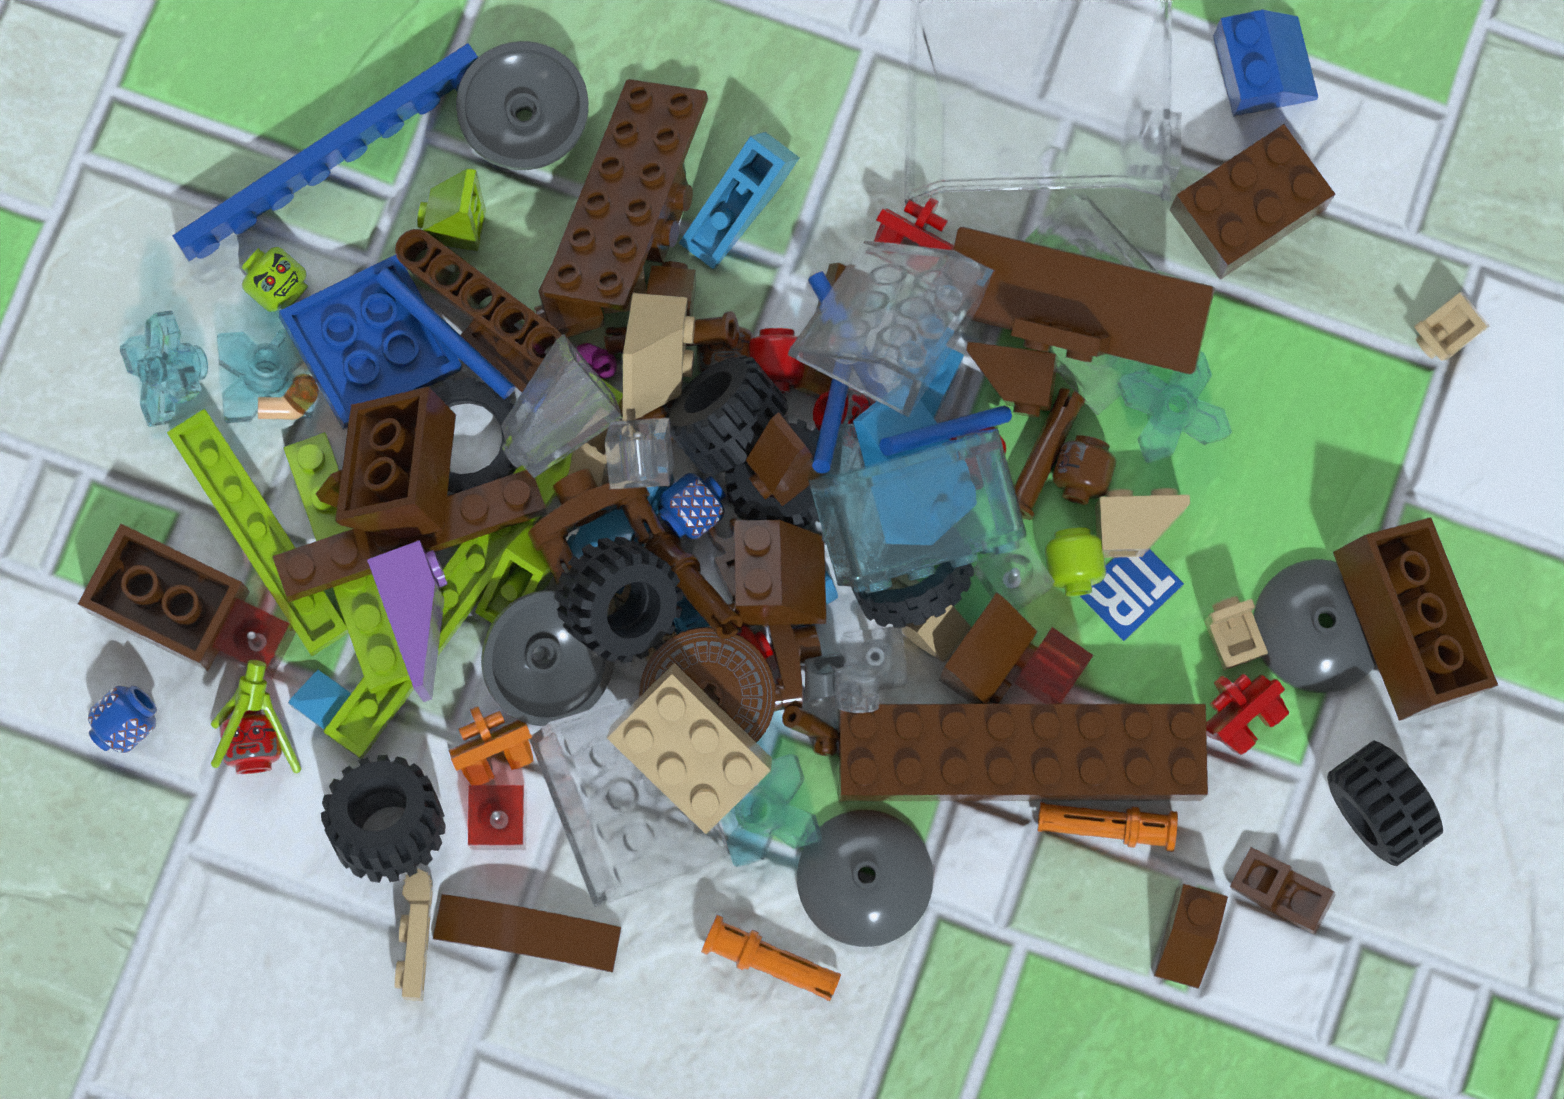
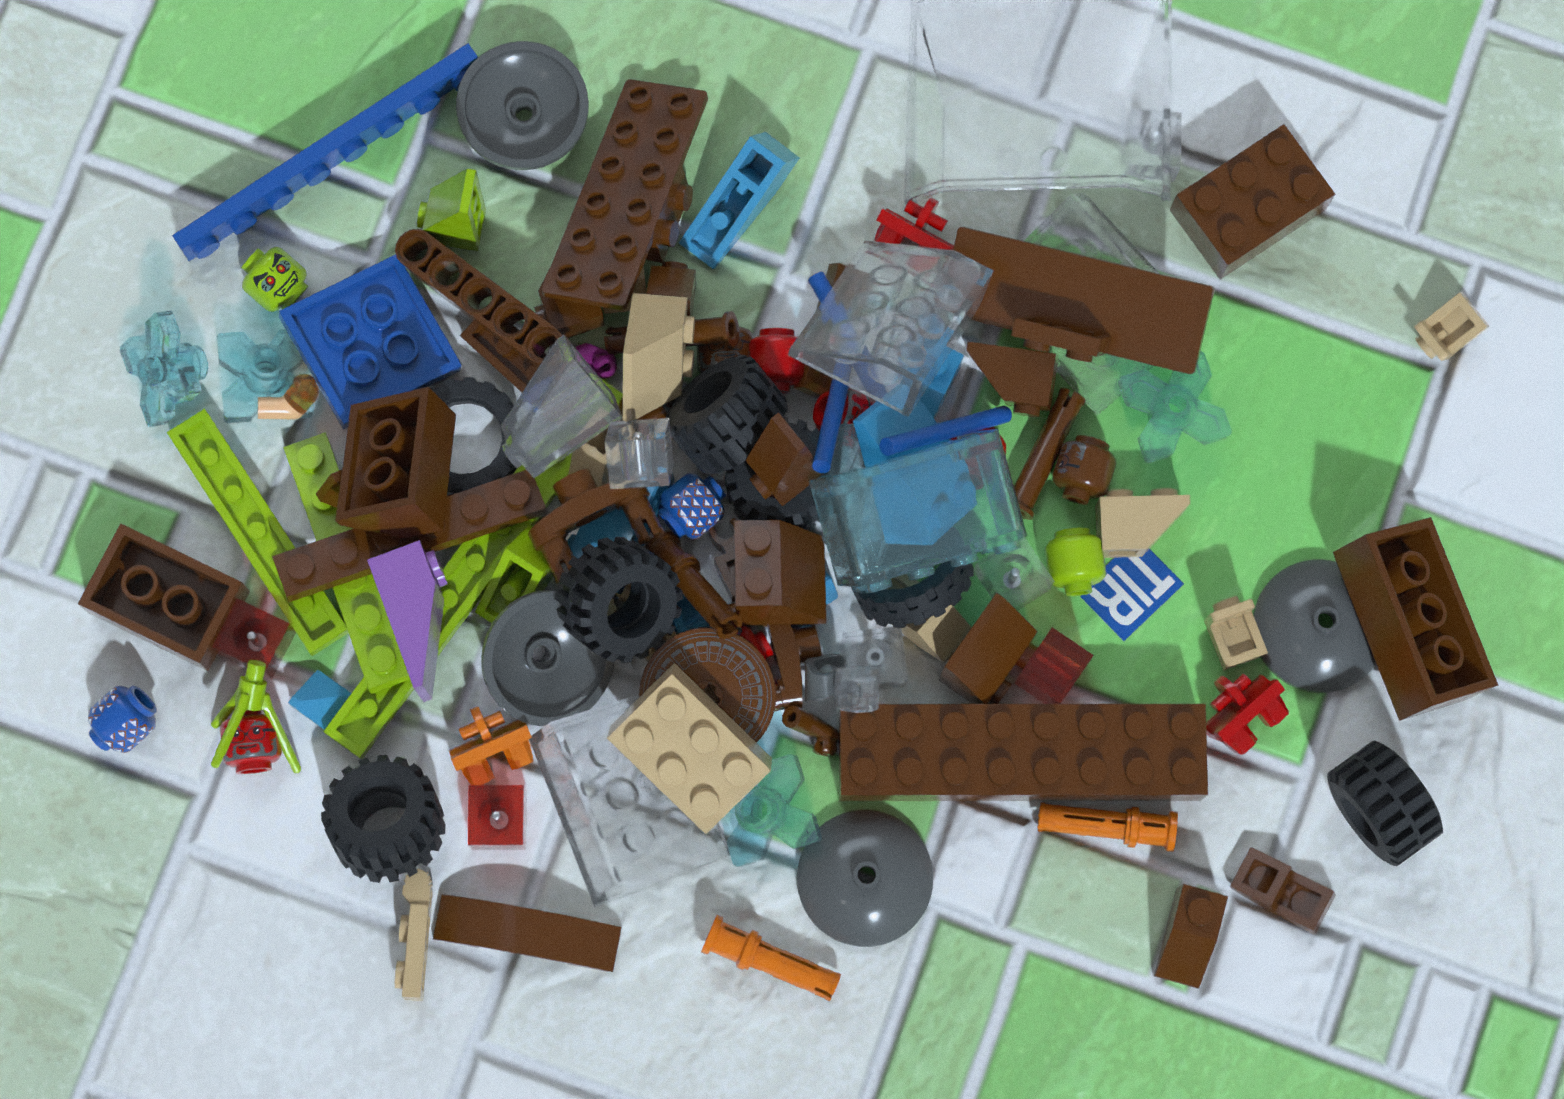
blue bar [376,268,516,399] -> none
blue slope [1213,10,1319,117] -> none

